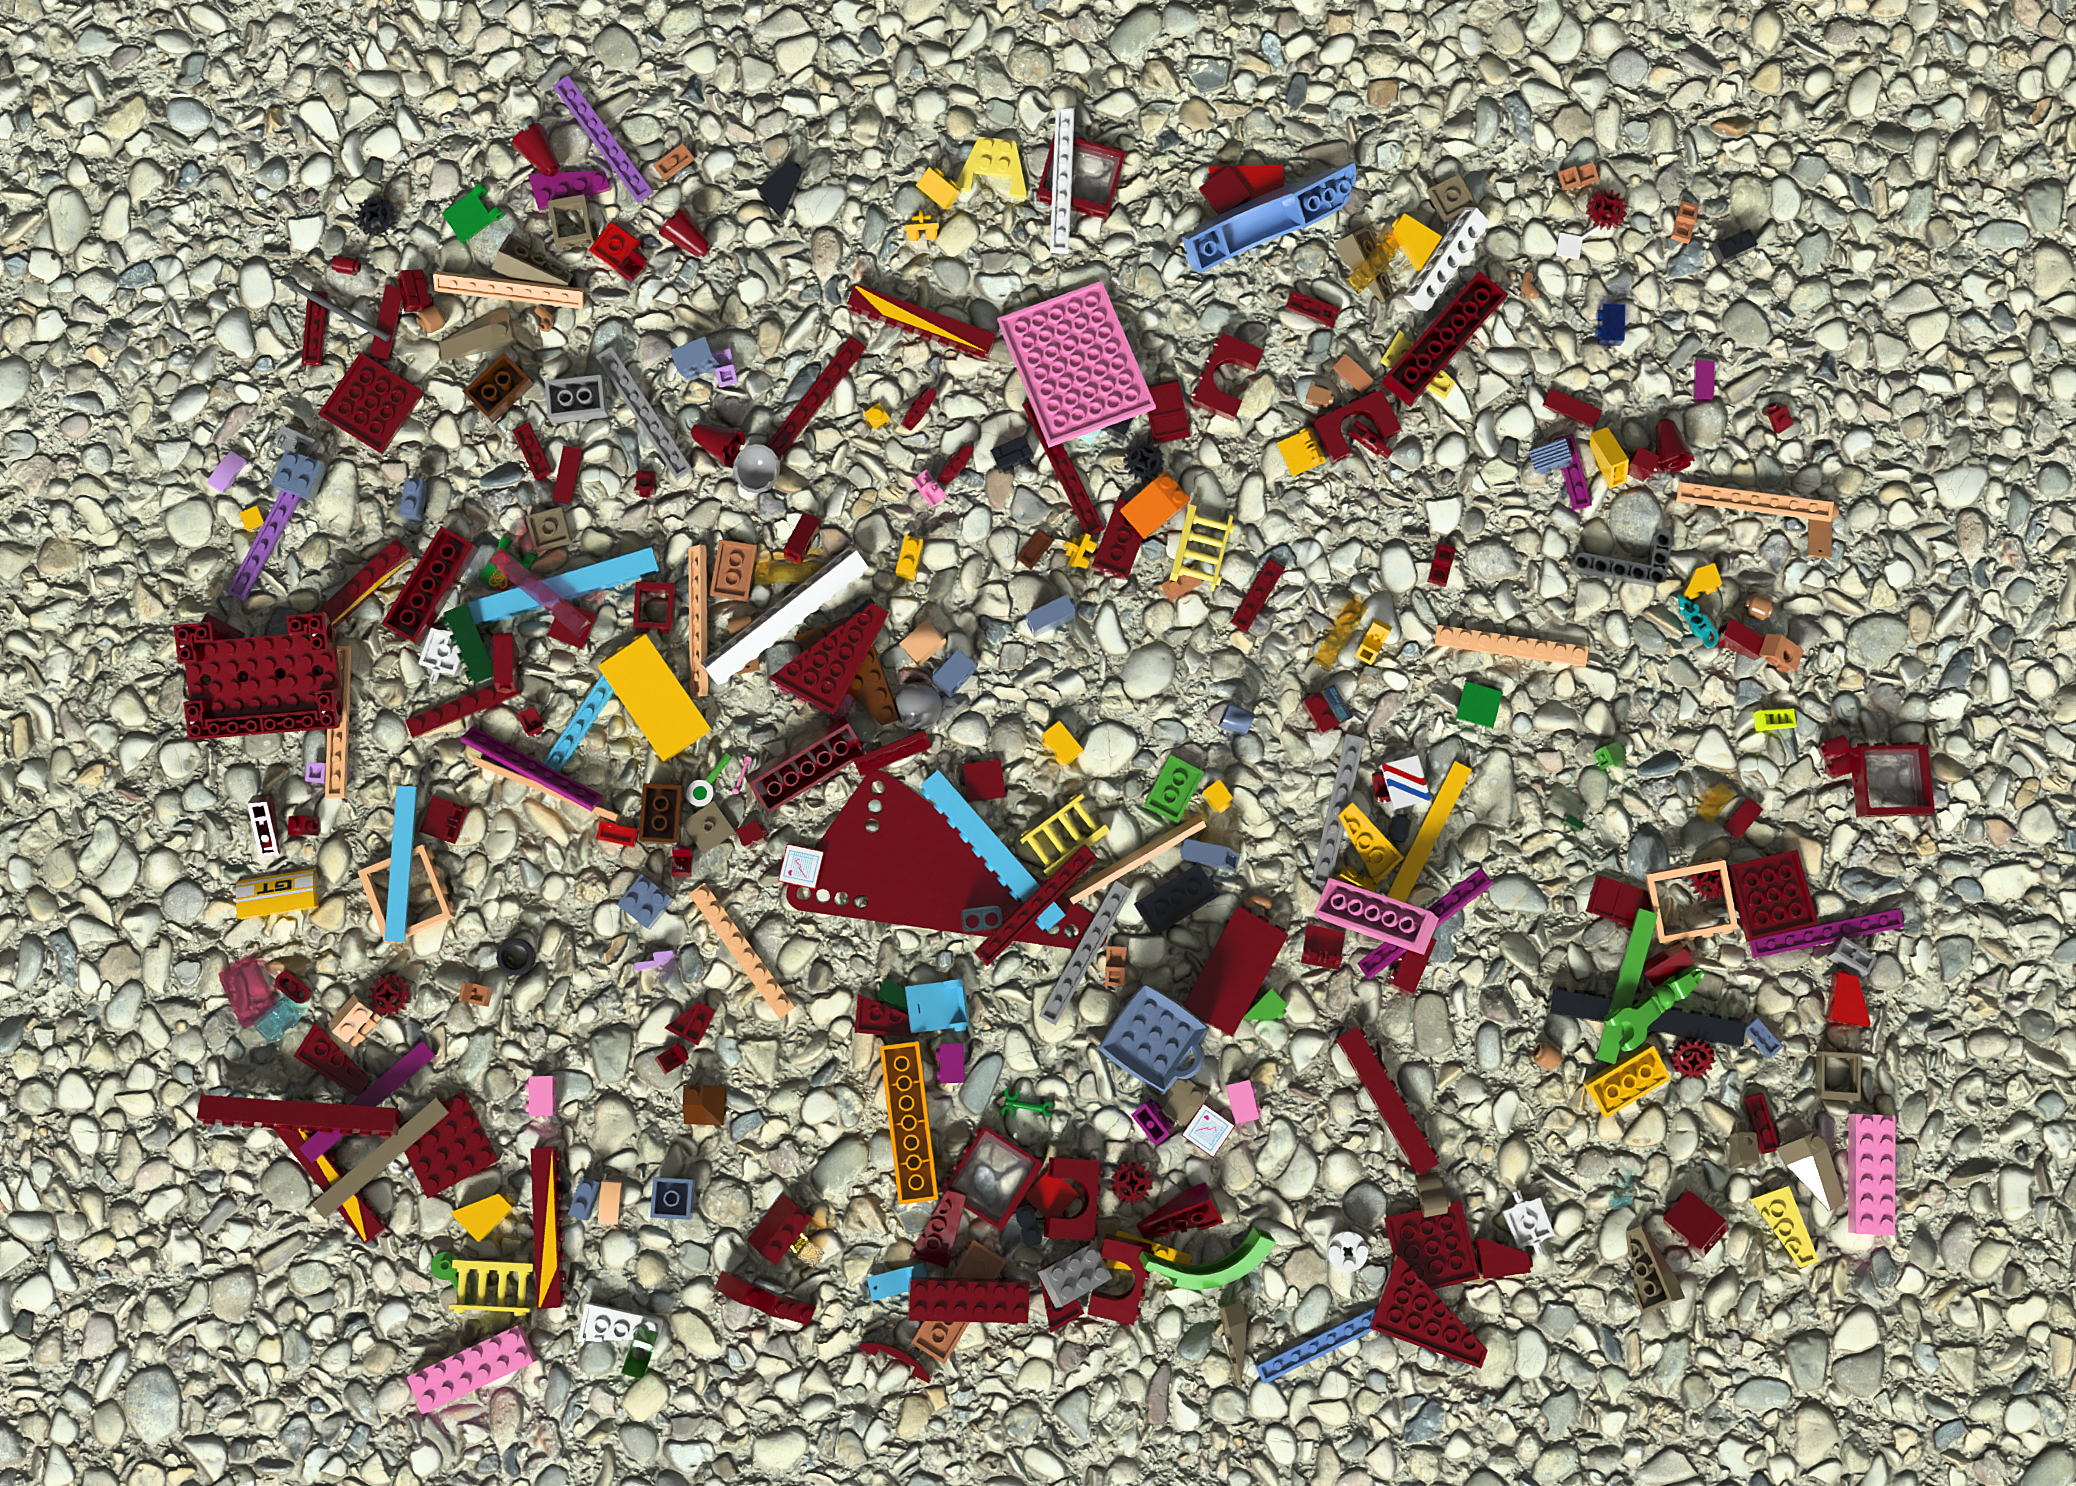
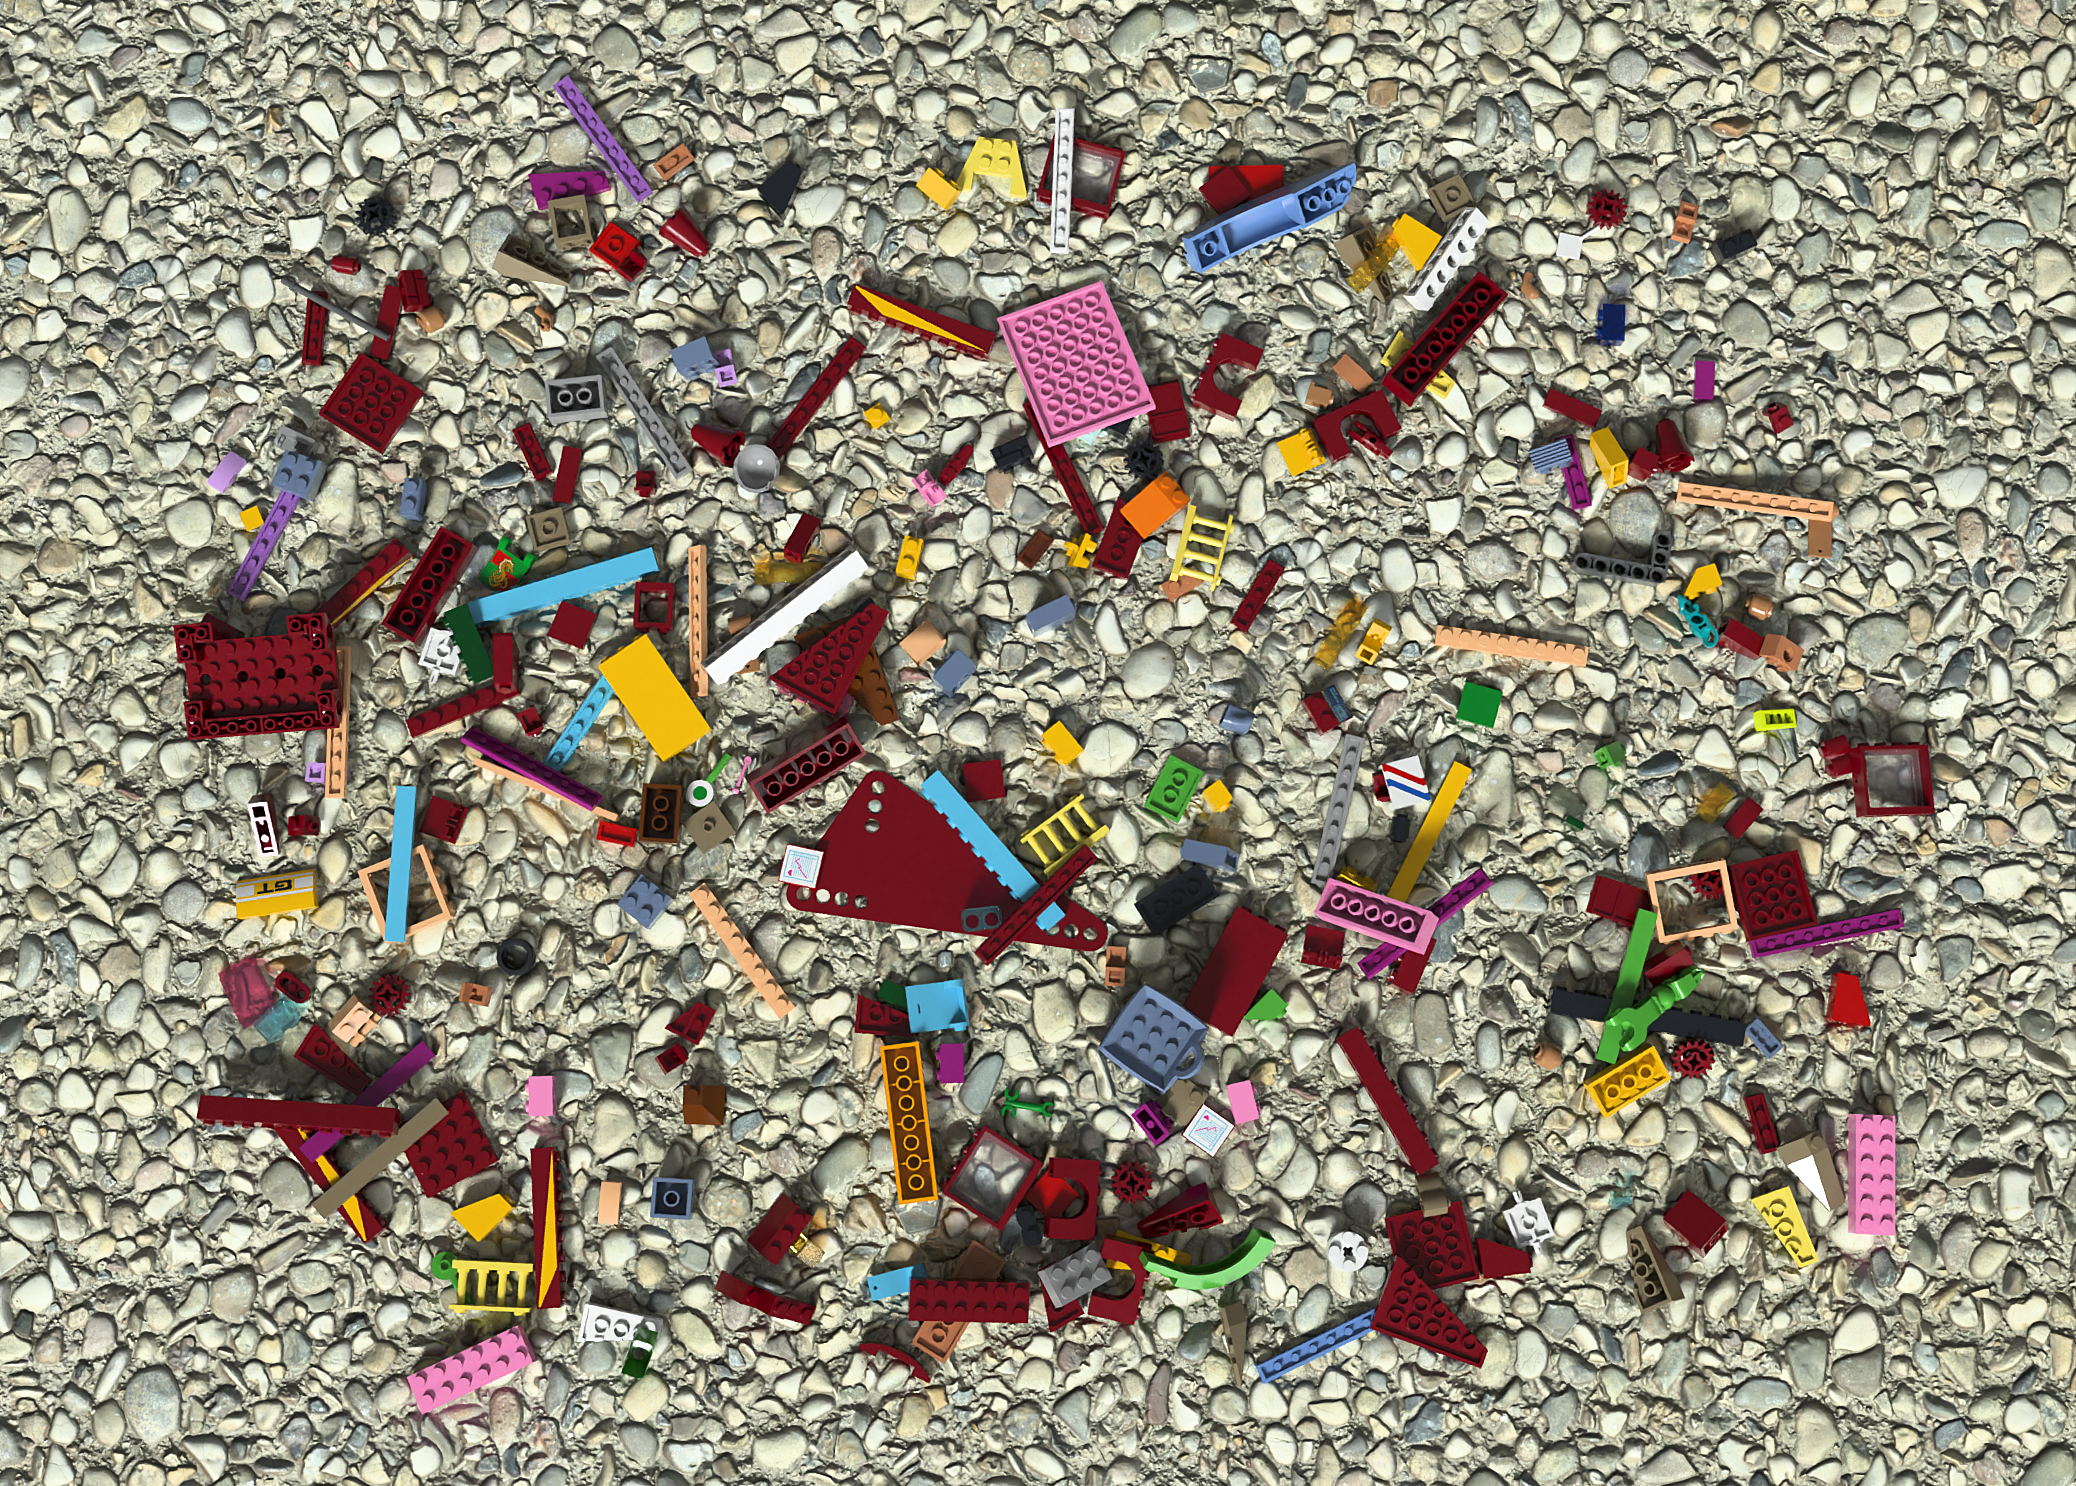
light nougat plate [433,271,584,309] -> none
dark tan wedge [439,308,517,361] -> none
green flag [441,183,505,243] -> none
reddish brown brick [462,353,534,423] -> none
clear pink arch [488,547,591,638] -> none
dark red cone [512,123,560,177] -> none
sand blue brick [568,1176,602,1221] -> none
lavender slope [634,950,675,971] -> none
dark red bracket [671,846,693,877] -> none
nougat plate [710,540,758,602] -> none
dark red brick [736,821,769,850] -> none
dark red fence [853,730,931,777] -> none
light grey cylinder [895,682,942,731] -> none
dark red hinge [901,388,937,431] -> none
yellow hips [905,210,939,241] -> none
dark red wing [910,1188,968,1268] -> none
light grey plate [1039,880,1132,1026] -> none
light nougat tile [1065,815,1206,904] -> none
medium nougat arm [1242,893,1272,909] -> none
dark red plate [1285,290,1340,328] -> none
yellow wing [1337,802,1404,884] -> none
dark red slope [1427,543,1456,587] -> none
nougat slope [1557,162,1599,191] -> none
dark tan torso [1729,1122,1760,1169] -> none
dark tan window [1815,1048,1861,1101] -> none
light grey hinge [1827,937,1877,978] -> none

